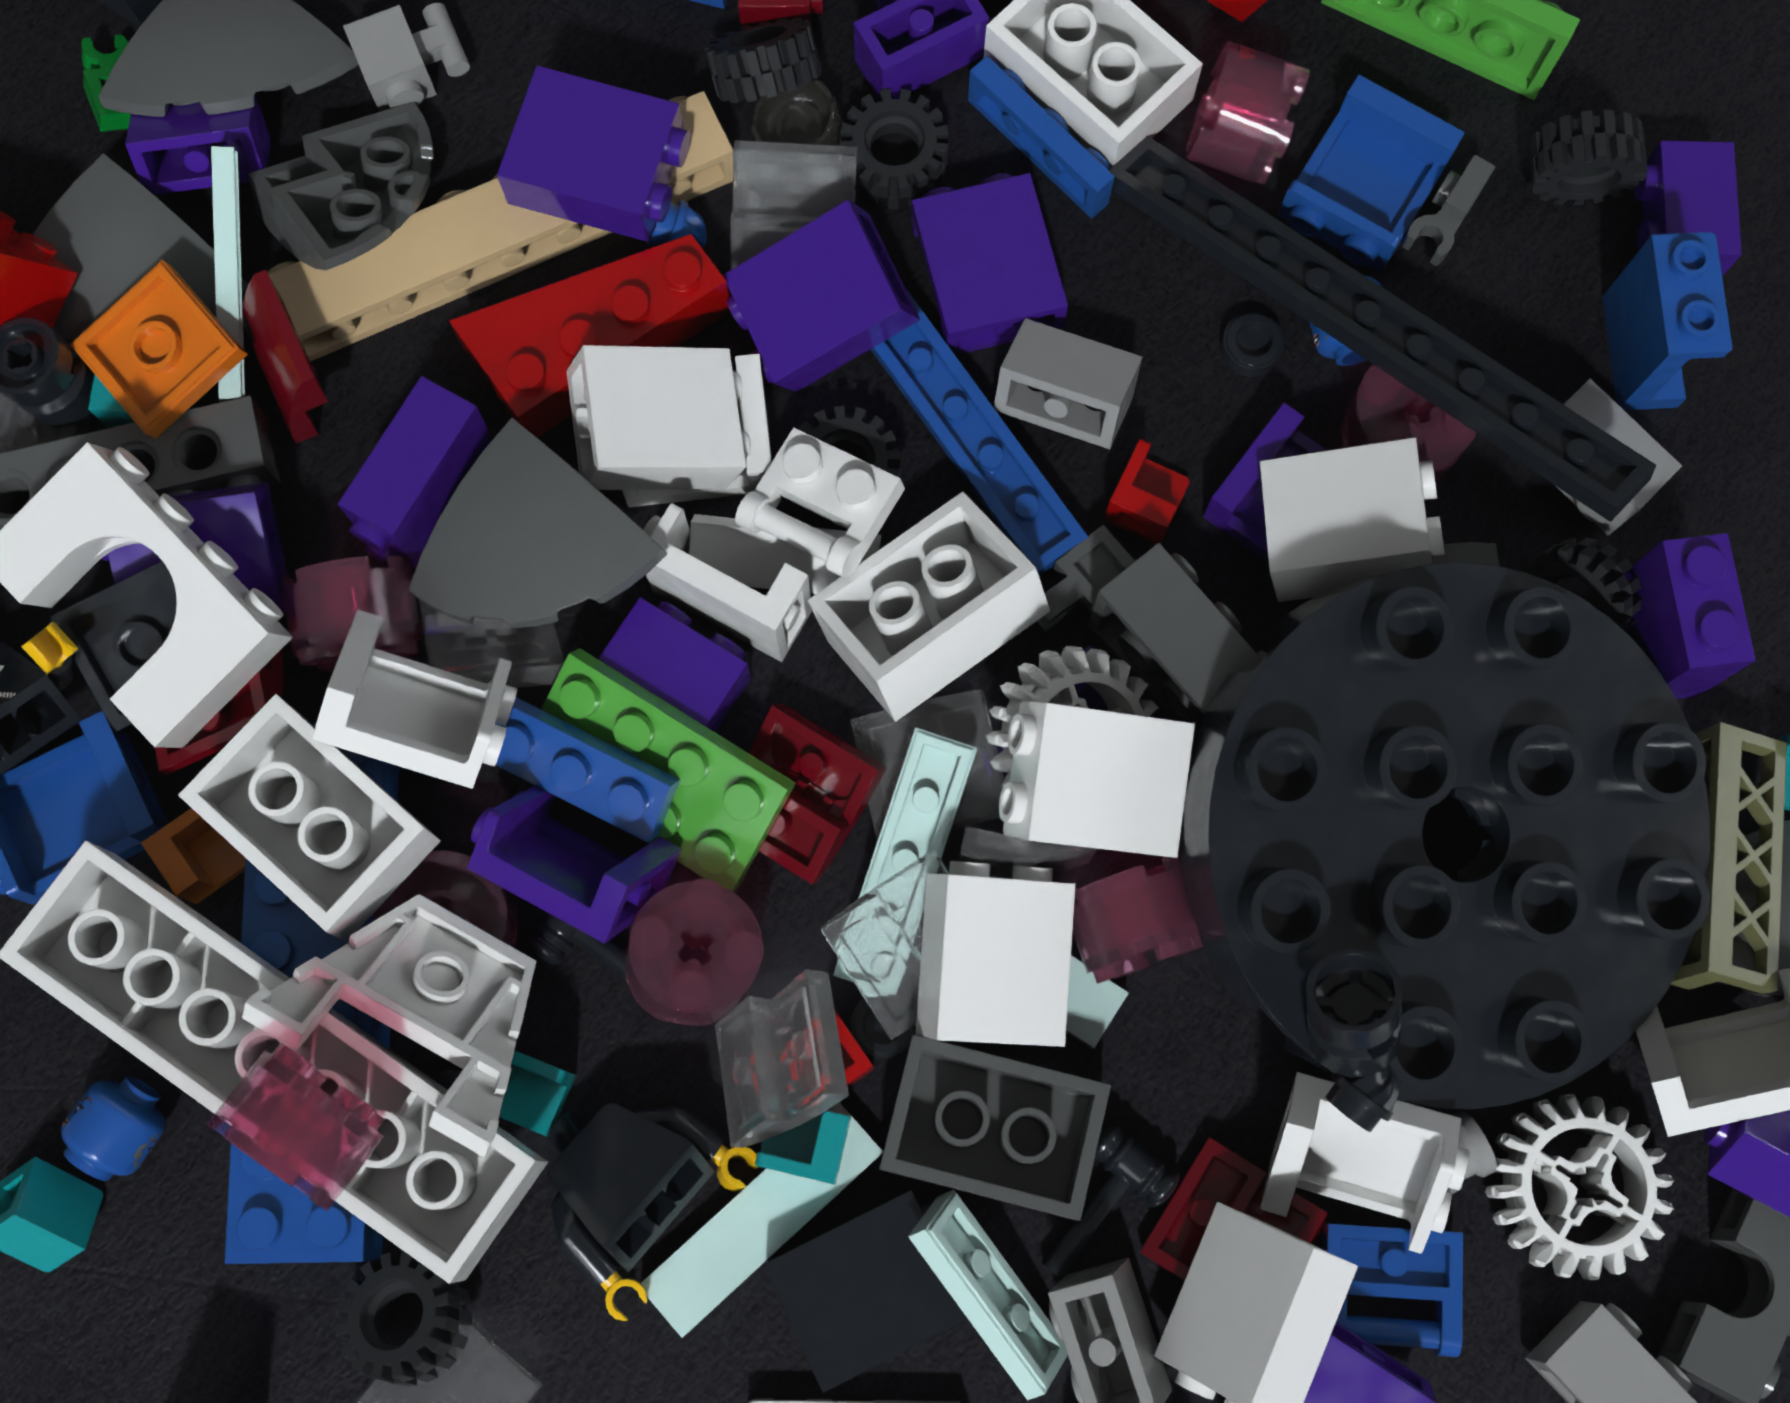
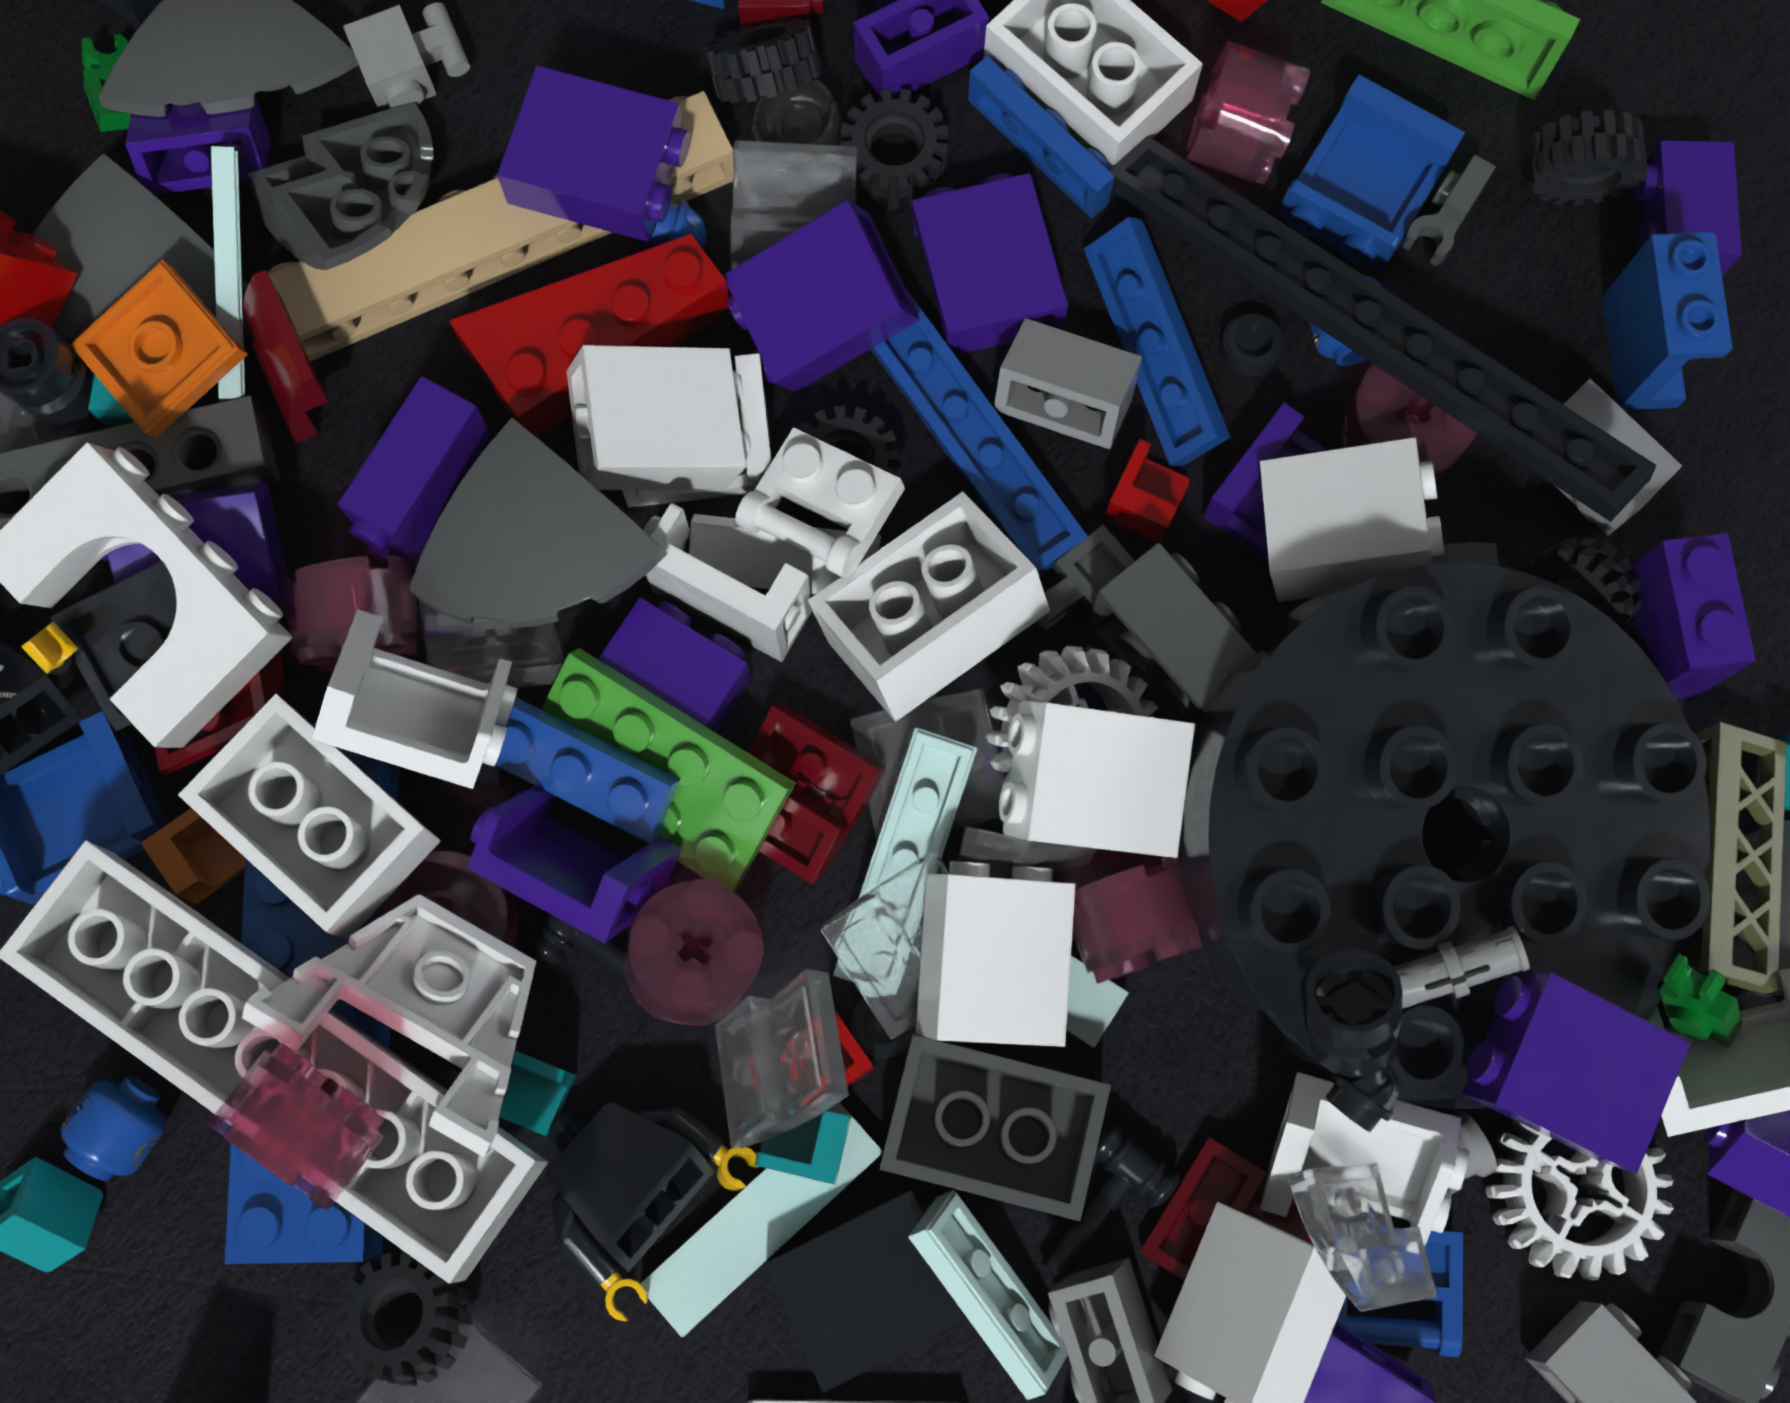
none -> blue plate [1084,217,1231,466]
none -> clear slope [1288,1163,1438,1312]
none -> light grey pin [1393,926,1530,1009]
none -> dark purple brick [1461,969,1691,1174]
none -> green plate [1659,954,1743,1047]

